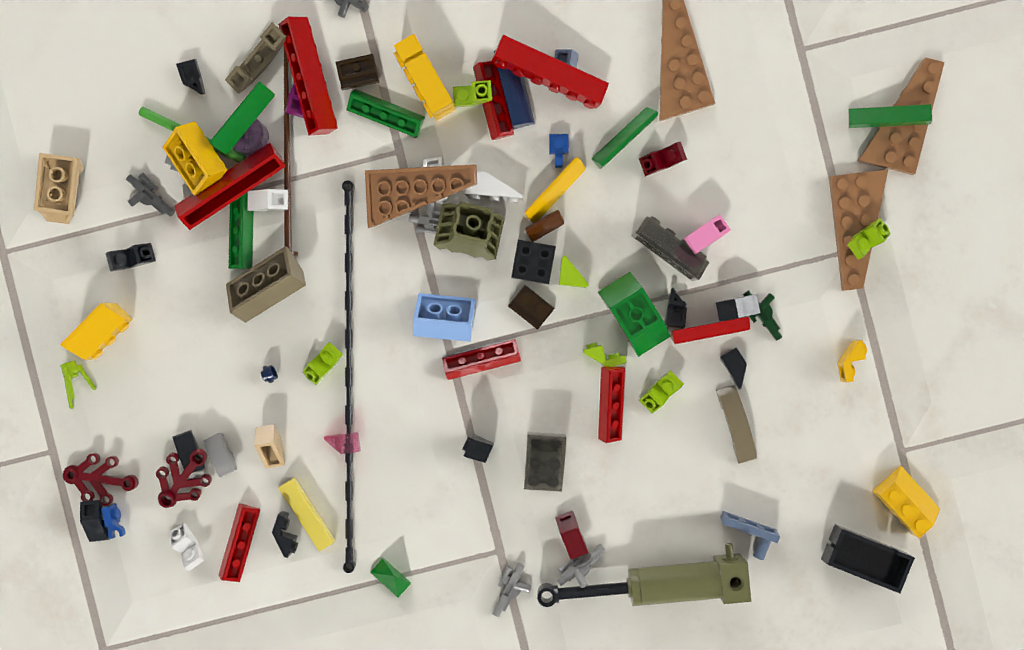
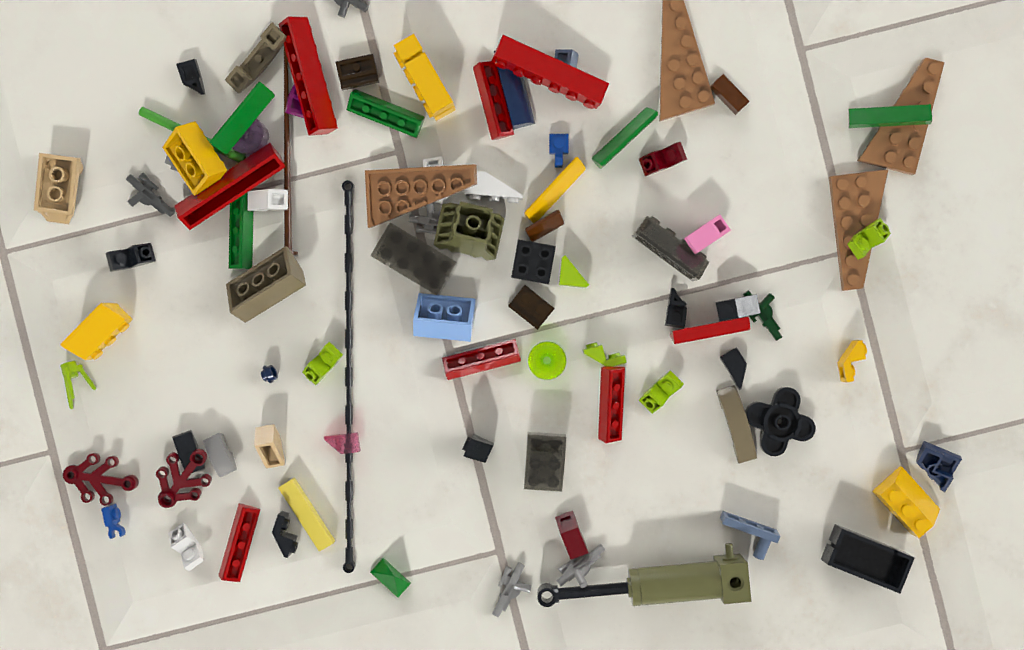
black slope [80,500,110,542] -> none
lime slope [453,80,492,107] -> none
green slope [598,272,671,357] -> none
none -> clear smoke piece [370,223,458,296]
none -> clear neon green dish [528,341,566,380]
none -> reddish brown slope [710,74,750,115]
none -> black plant [745,387,816,456]
none -> dark blue slope [916,441,962,492]

